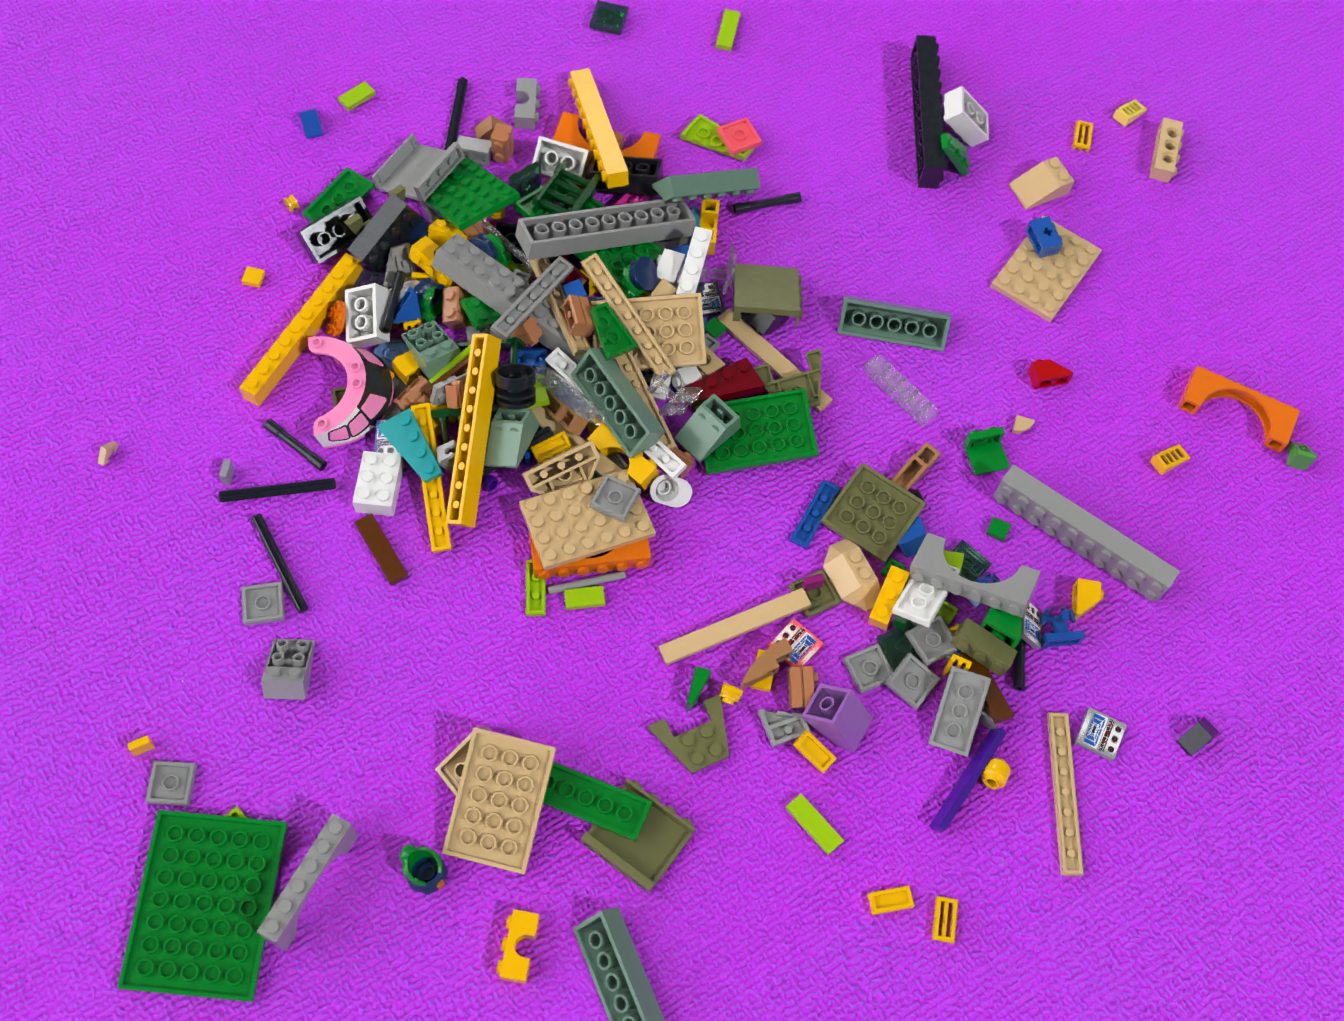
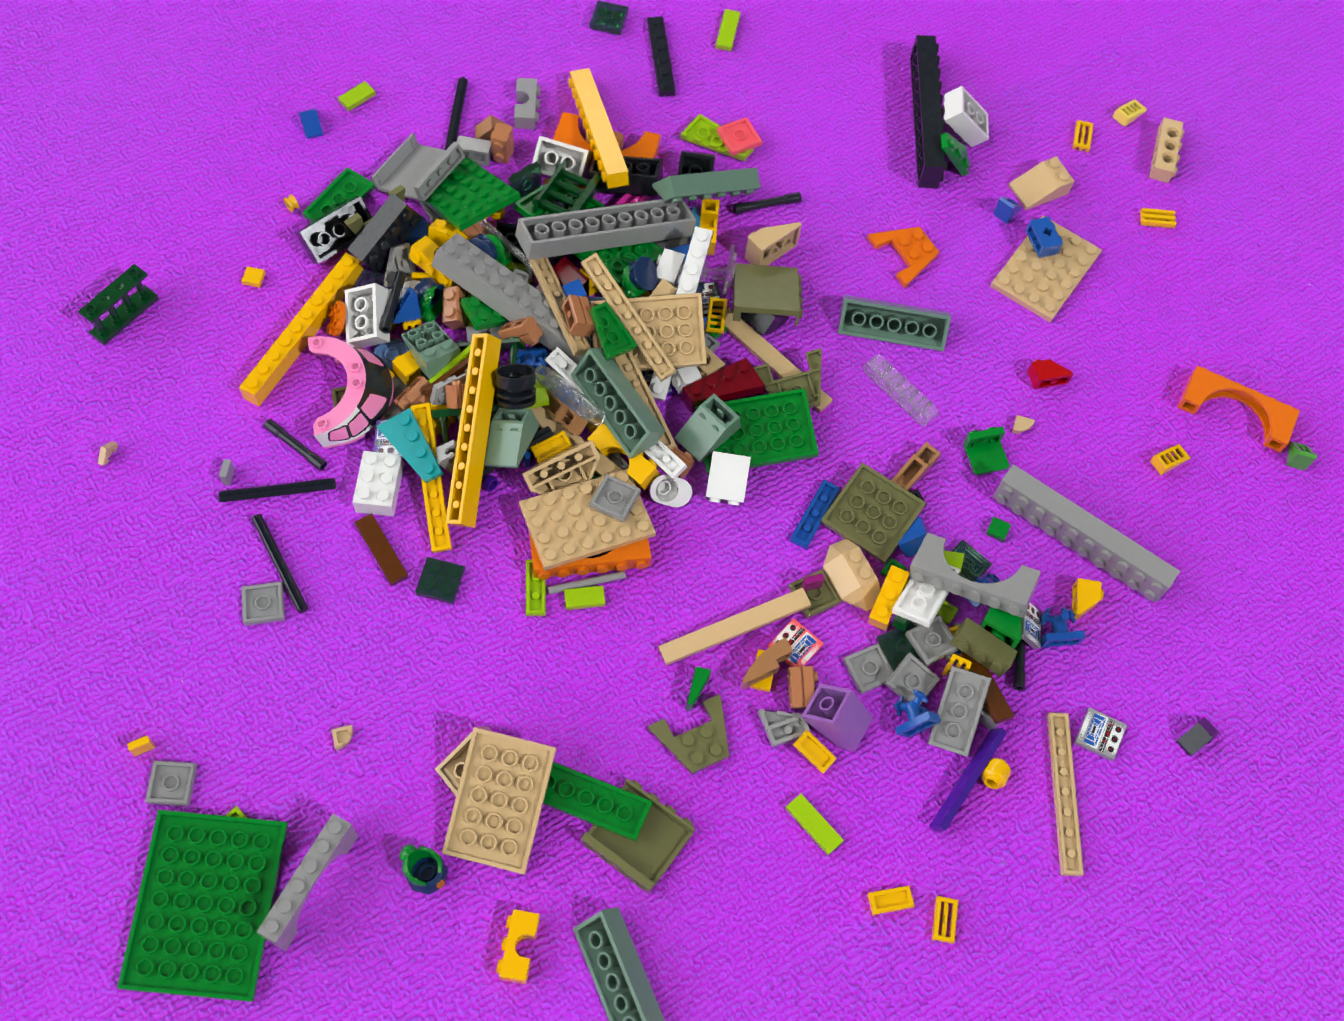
light grey slope [261,639,315,700] -> none
light grey plate [490,256,574,341] -> none
clear plate [647,370,703,416] -> none
yellow plate [719,682,743,705] -> none
none -> dark green fence [78,264,159,346]
none -> tan tile [331,725,353,751]
none -> plate [415,557,465,604]
none -> black plate [647,16,676,97]
none -> black slope [678,150,716,175]
none -> yellow slope [705,297,728,334]
none -> white brick [706,451,751,506]
none -> tan slope [745,222,802,265]
none -> orange wing [867,227,939,288]
none -> blue piece [894,689,941,738]
none -> blue slope [993,196,1022,224]
none -> yellow tile [1140,208,1177,228]

